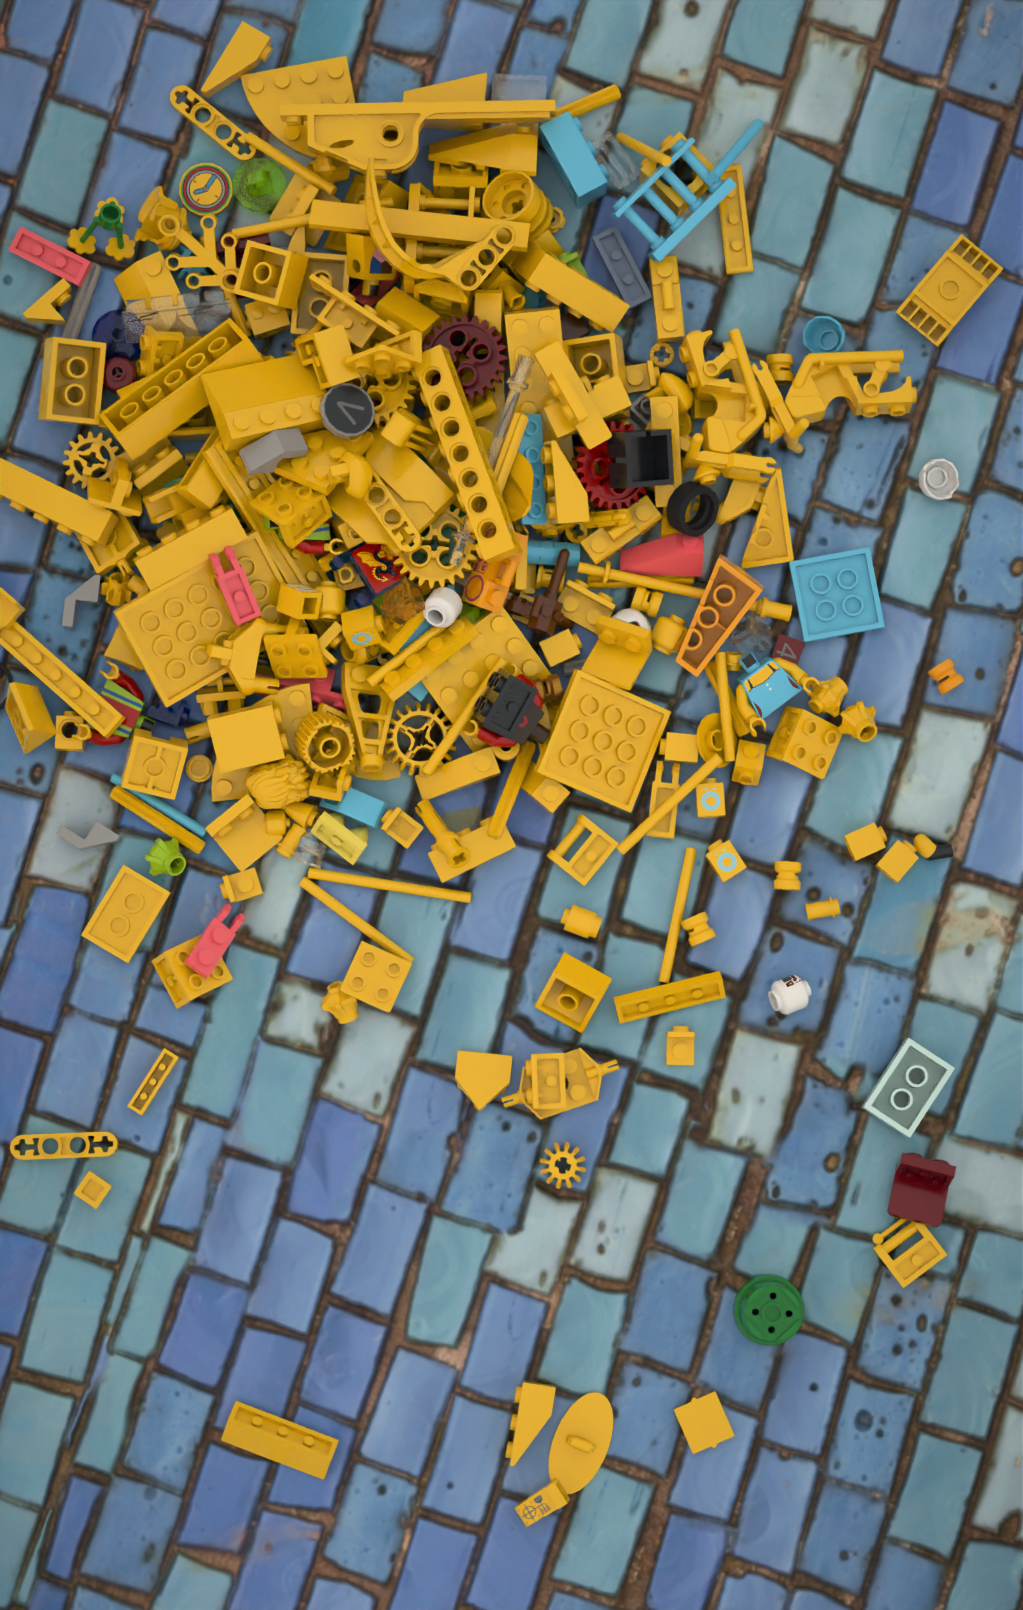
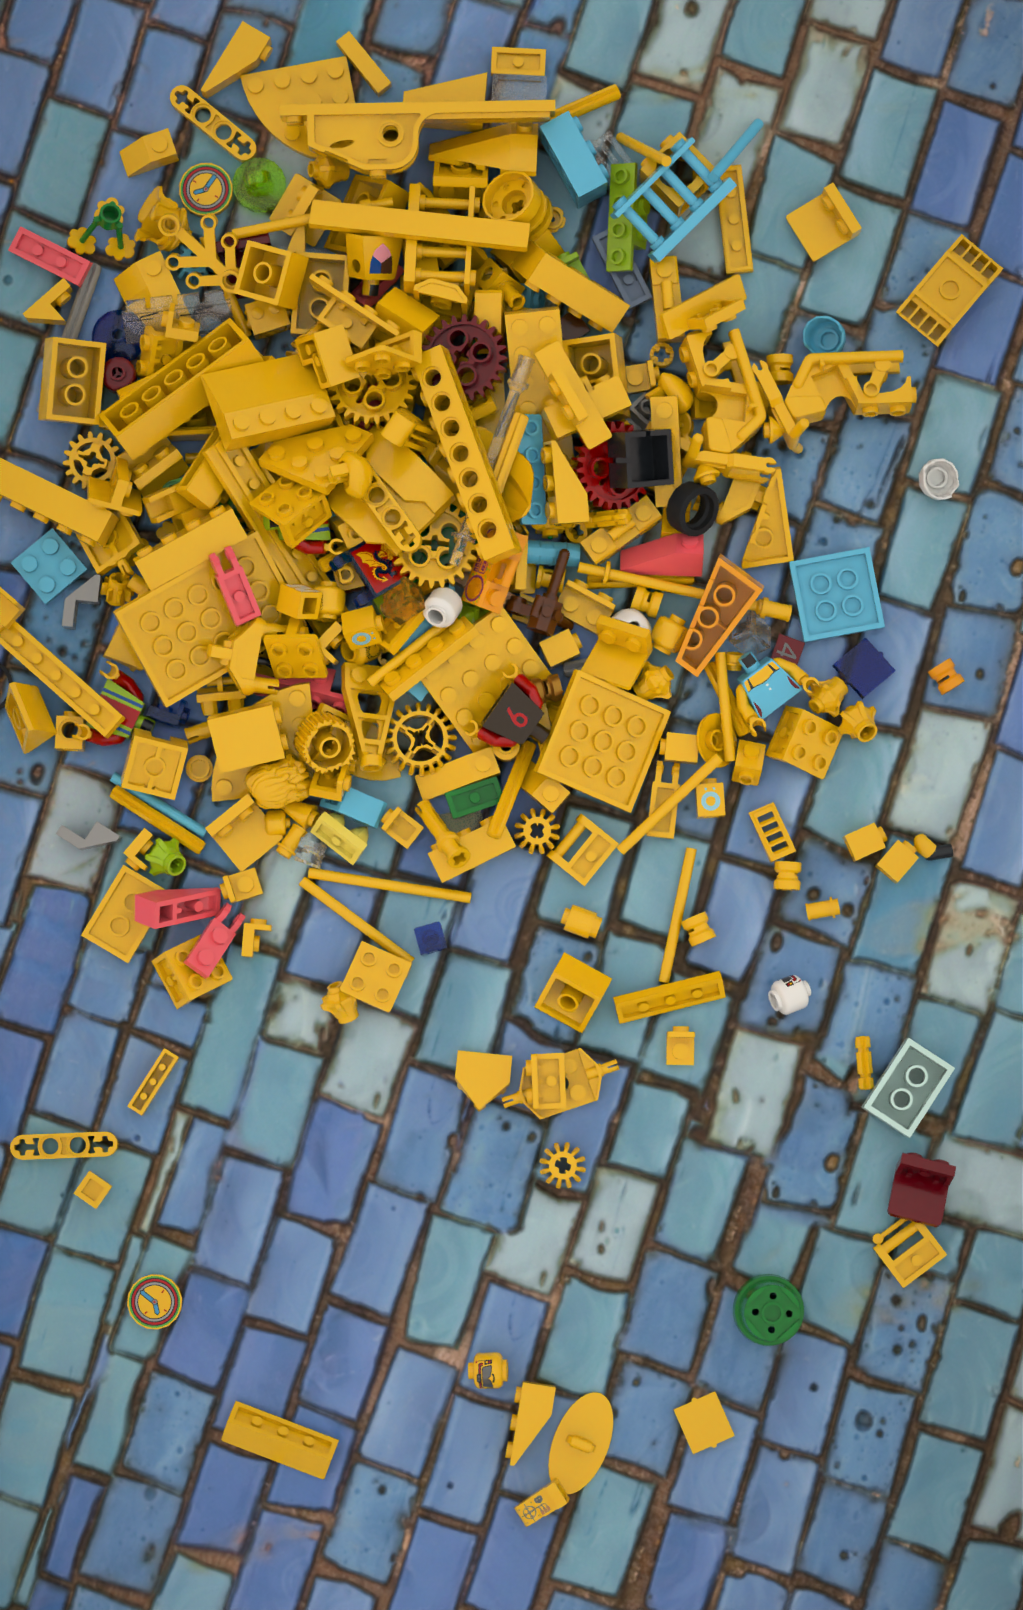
light grey slope [239,428,309,475] -> none
yellow bar [244,132,337,196] -> none
black tile [319,383,375,439] -> none
yellow piece [364,157,517,291] -> none
yellow piece [422,657,509,776] -> none
black bracket [473,668,539,739] -> none
yellow brick [705,839,747,884] -> none
none -> medium azure plate [11,528,88,605]
none -> yellow slope [119,128,179,178]
none -> yellow bracket [123,828,155,872]
none -> tile [127,1274,182,1330]
none -> coral slope [135,887,221,929]
none -> yellow bracket [161,303,200,342]
none -> yellow bracket [241,918,272,958]
none -> yellow piece [336,31,392,97]
none -> clear blue bracket [414,922,448,956]
none -> green plate [444,776,502,819]
none -> yellow head [468,1352,508,1389]
none -> yellow plate [491,47,546,79]
none -> yellow gear [514,808,560,855]
none -> lime bracket [606,163,650,272]
none -> yellow rock [633,661,674,701]
none -> yellow bracket [659,274,747,339]
none -> yellow slope [748,802,796,863]
none -> yellow bracket [786,183,862,262]
none -> clear blue piece [832,638,896,699]
none -> yellow axle [855,1036,874,1090]

